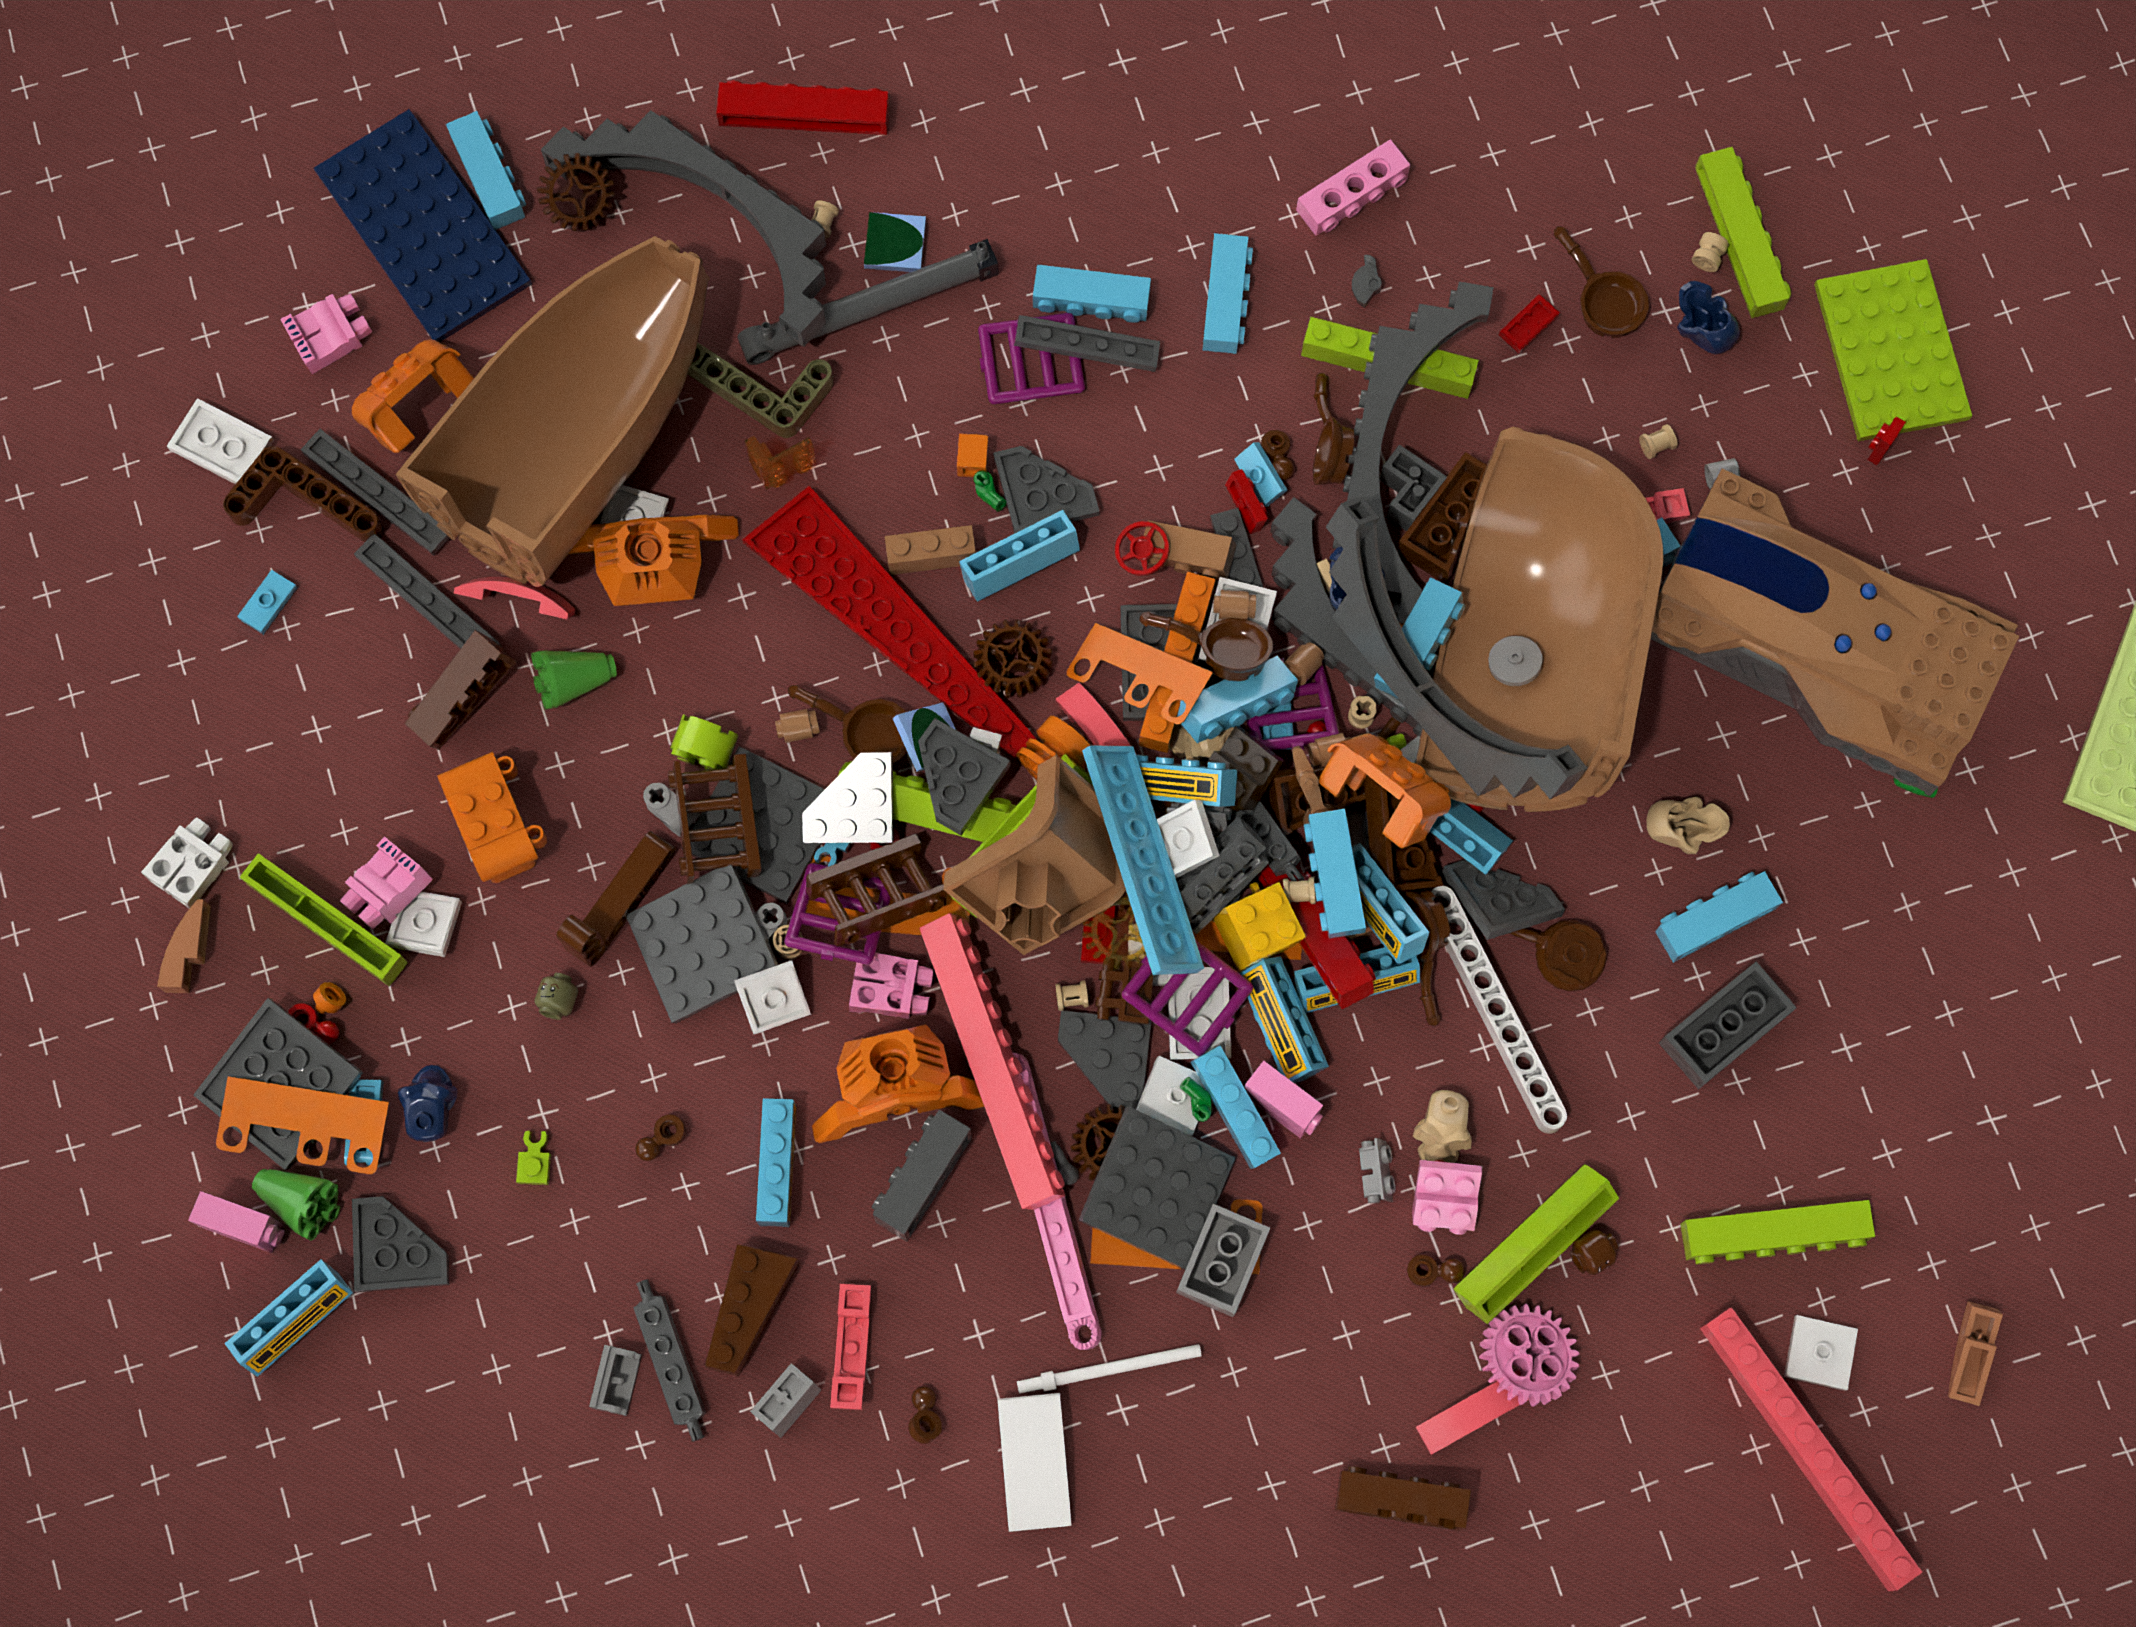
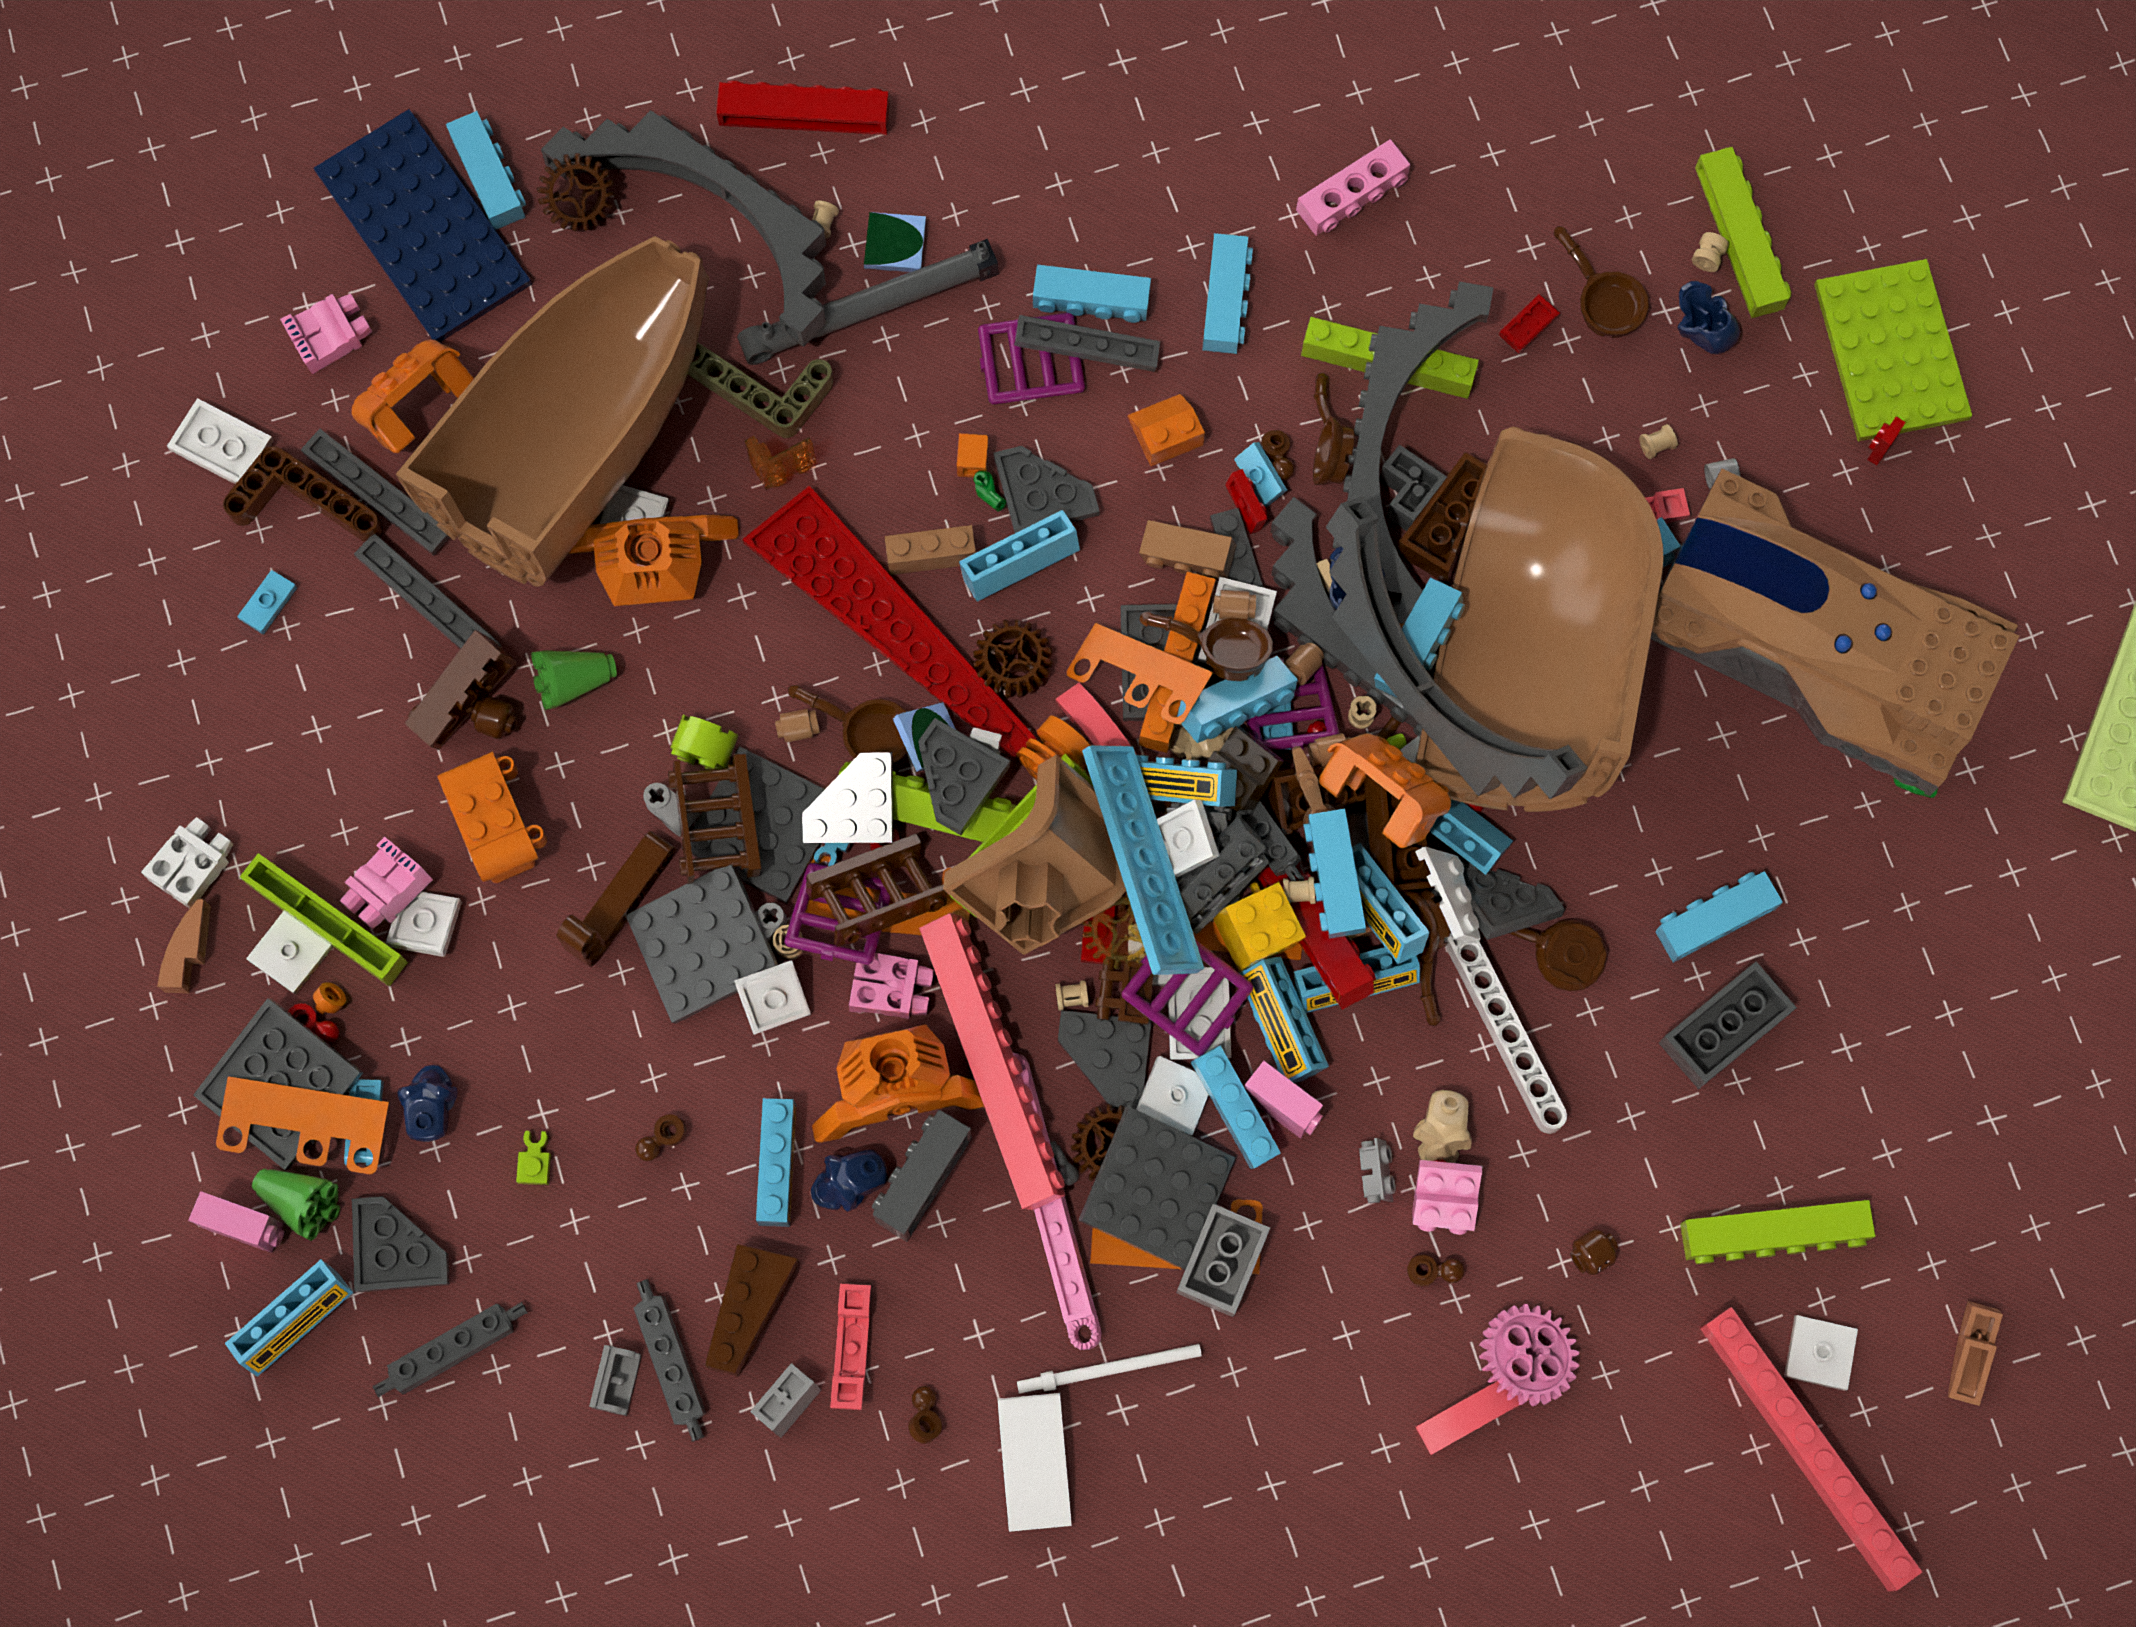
coral slope [454,576,575,619] -> none
olive head [534,973,578,1020] -> none
red wheel [1115,521,1170,576] -> none
green arm [1180,1077,1212,1122] -> none
reddish brown wedge [1335,1466,1471,1531] -> none
dark grey piece [1352,254,1382,308] -> none
lime brick [1453,1164,1619,1324] -> none
light grey piece [1488,636,1542,686] -> none
tan head [1646,797,1730,854] -> none
none -> white plate [246,911,333,995]
none -> dark grey plate [373,1302,528,1397]
none -> reddish brown head [471,696,518,739]
none -> dark blue head [811,1149,888,1212]
none -> orange slope [1127,394,1205,467]
none -> white wing [1415,847,1481,944]

